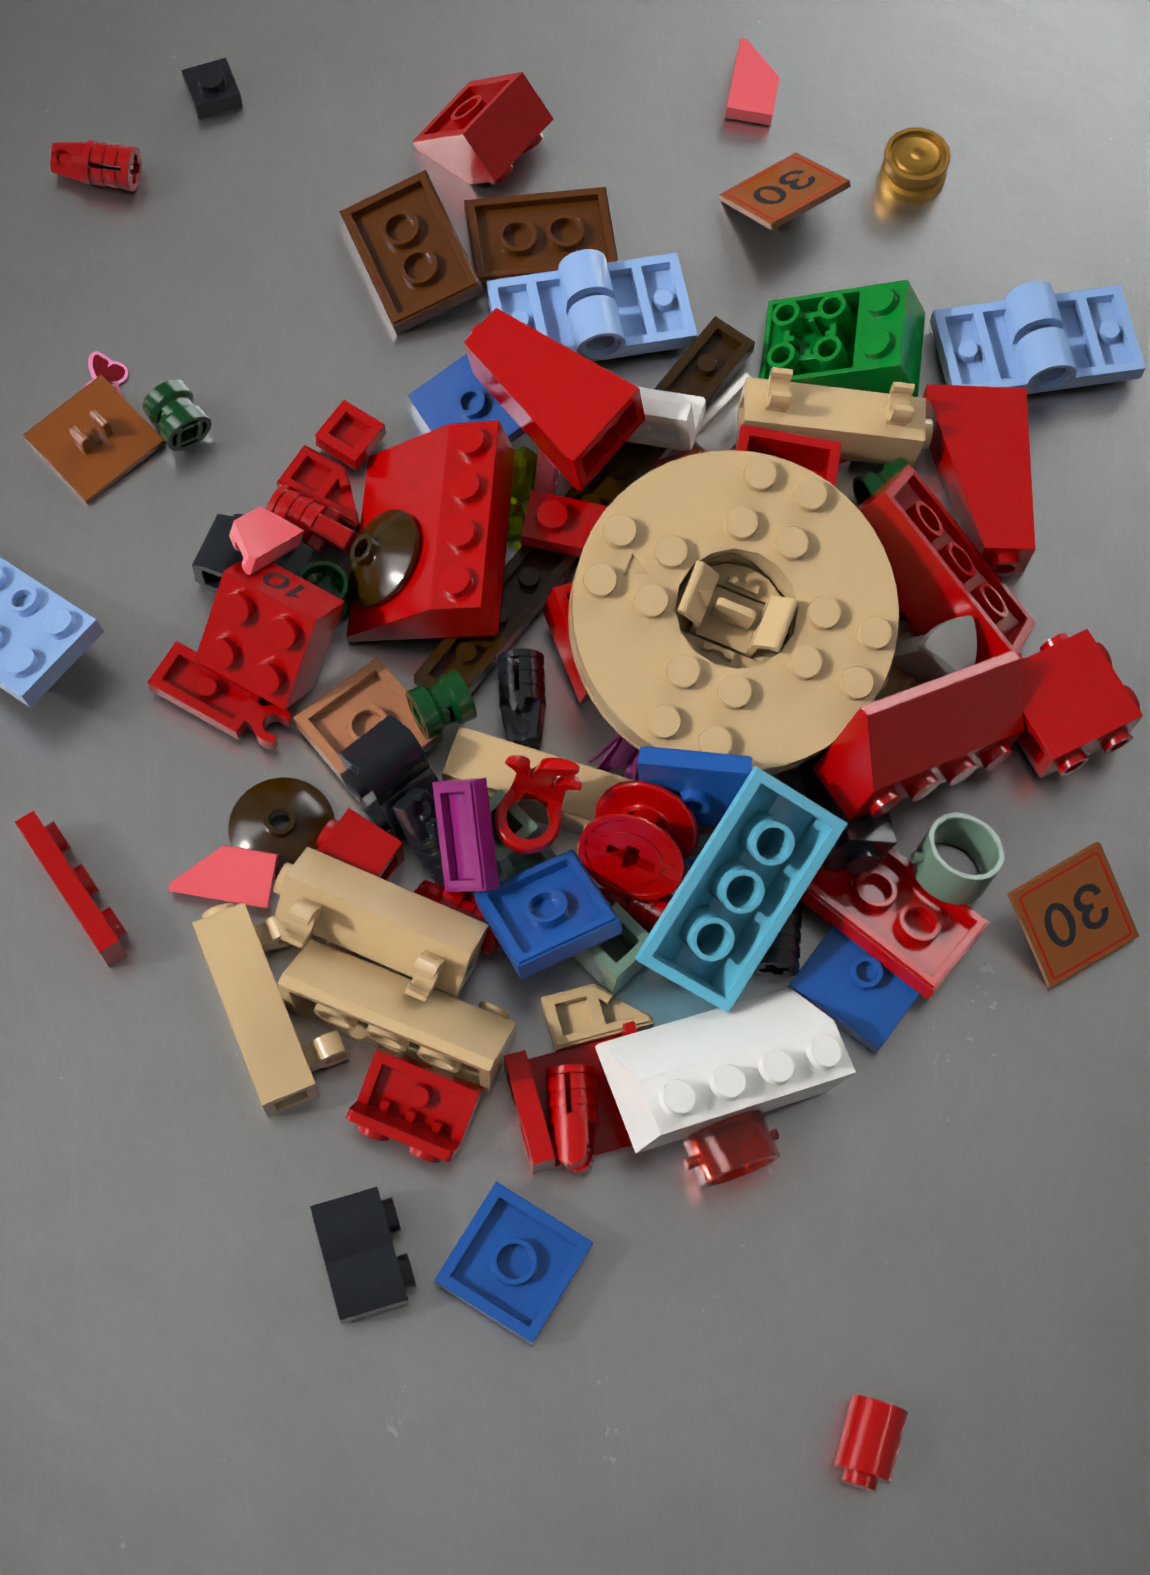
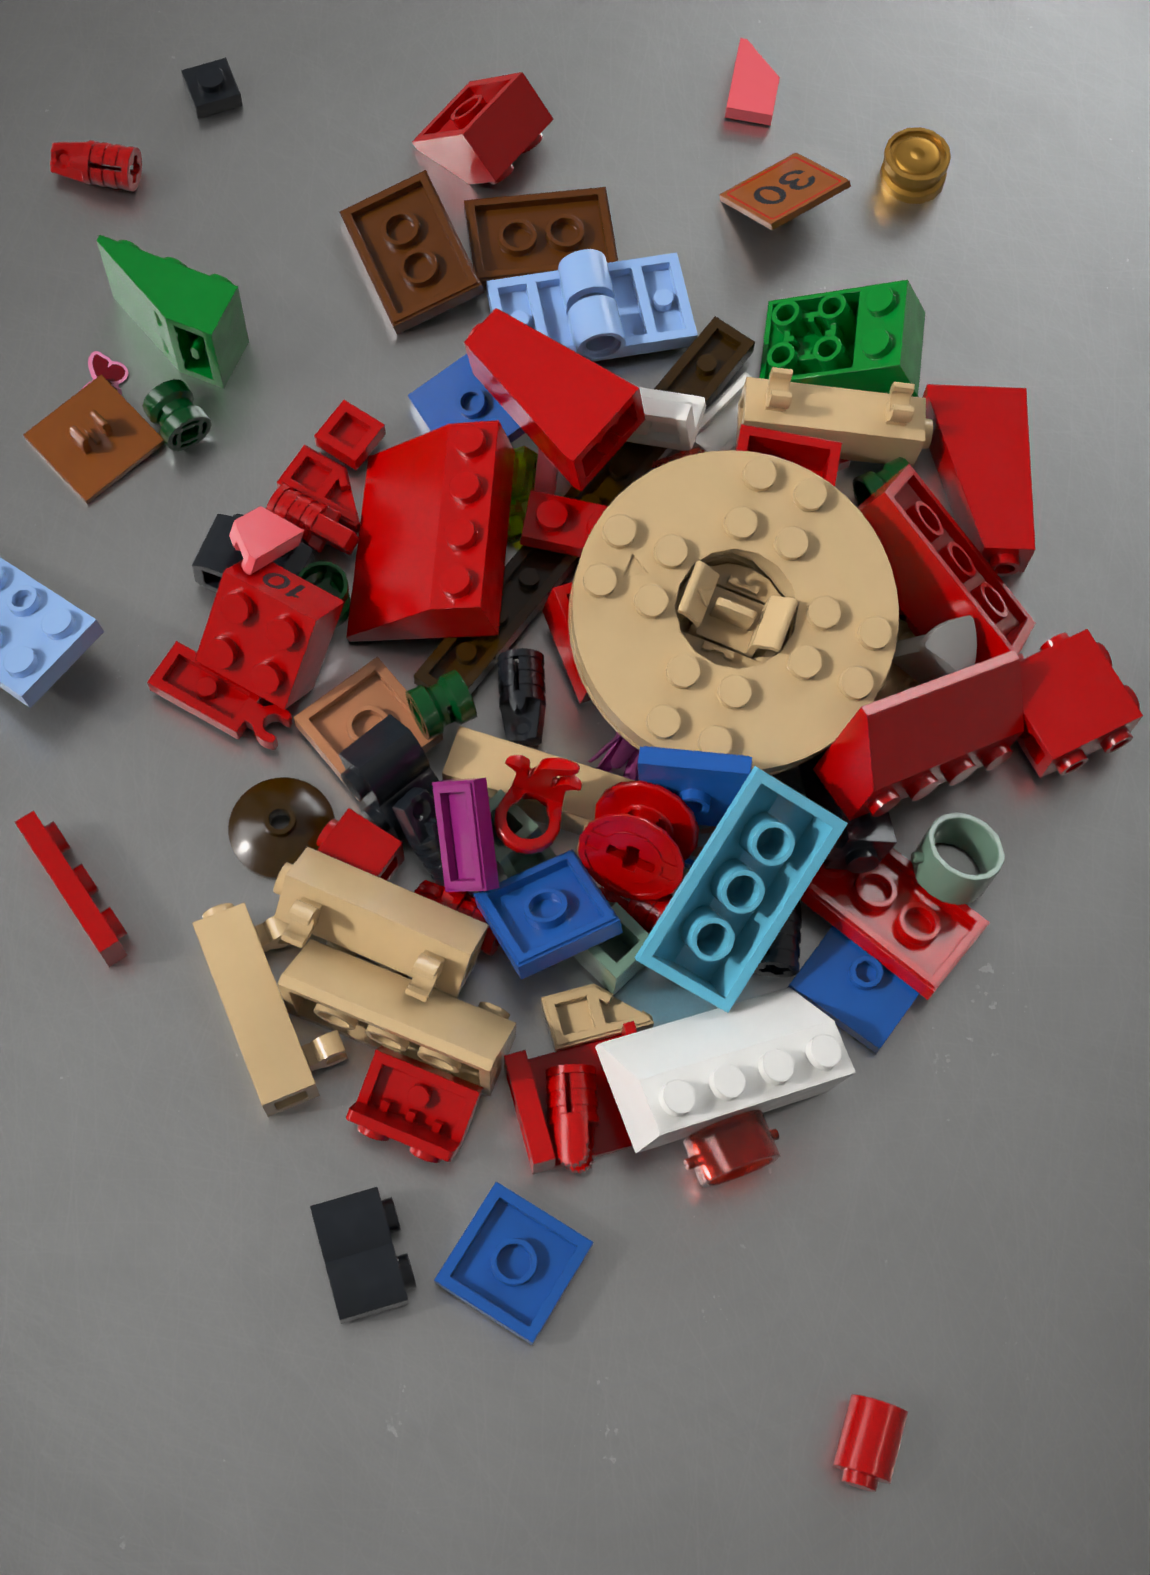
coral tile [168,845,280,908] -> none
dark brown dish [345,510,420,608] -> none
light blue plate [930,280,1146,394] -> none
dark orange piece [1007,842,1139,988] -> none
none -> green slope [96,235,249,388]

